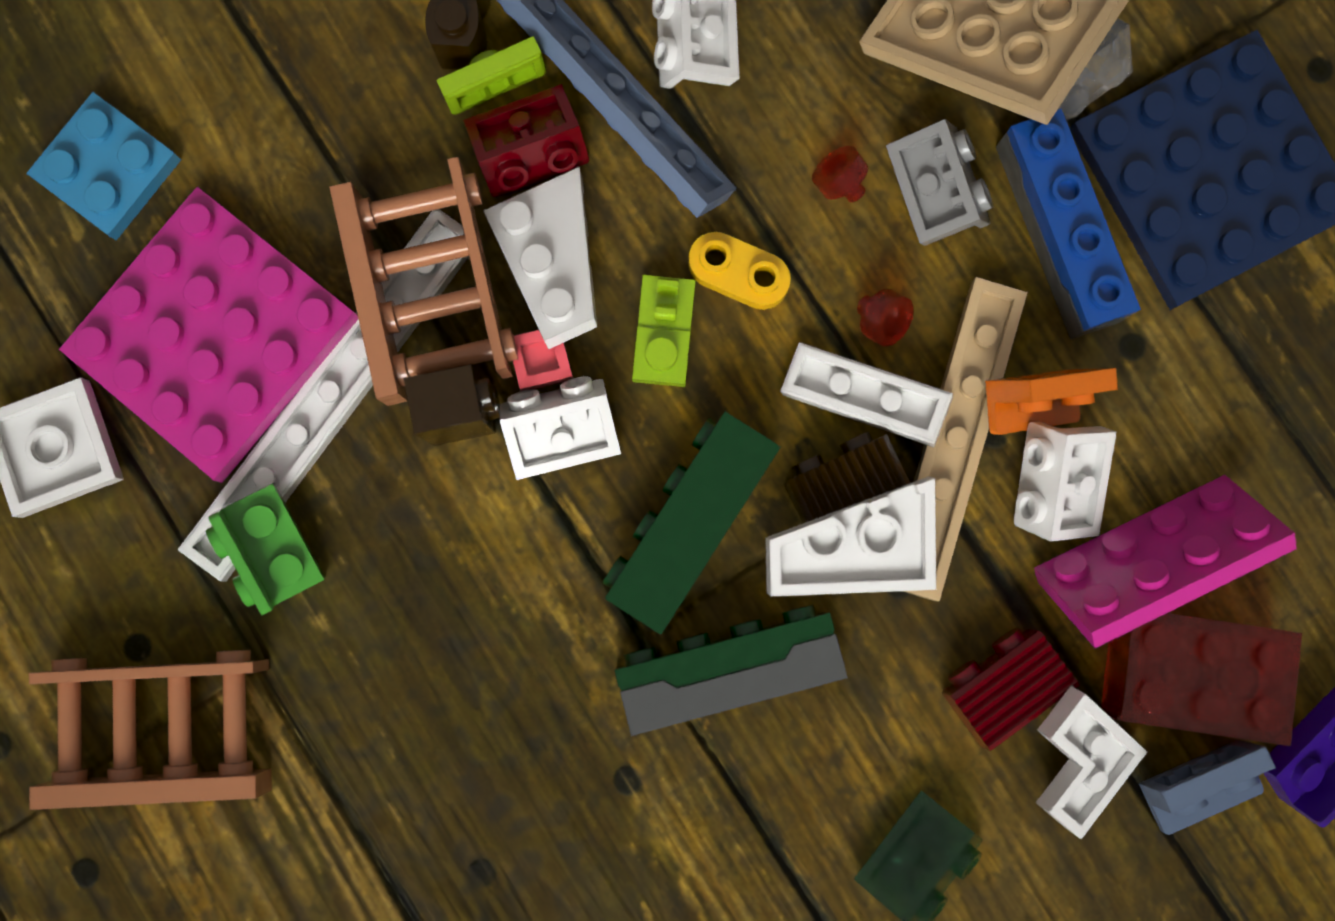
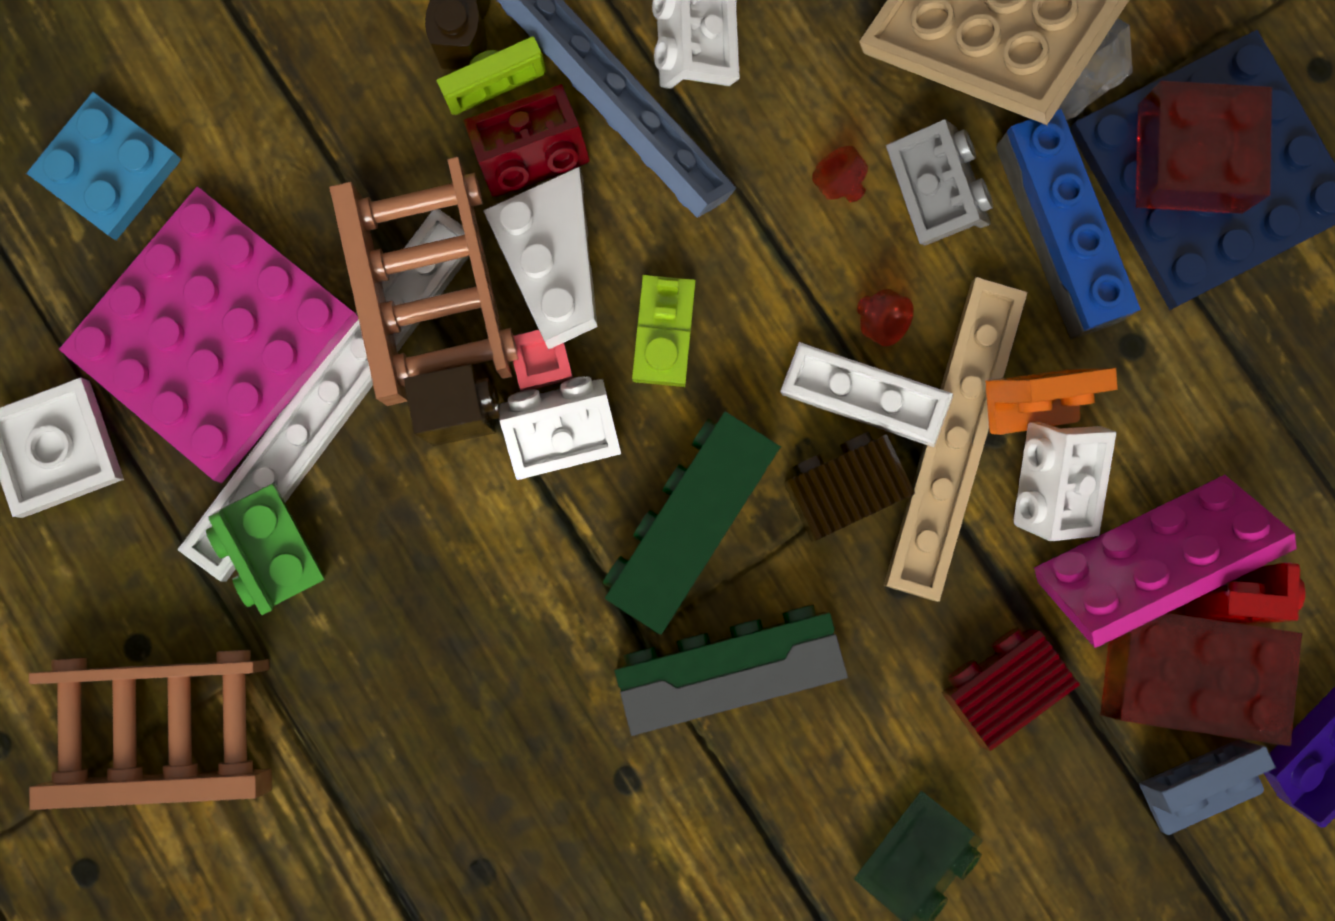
yellow plate [688,232,791,309] -> none
white wing [766,477,936,596] -> none
white plate [1036,686,1147,839] -> none
none -> clear red brick [1136,81,1272,214]
none -> red bracket [1185,562,1305,624]

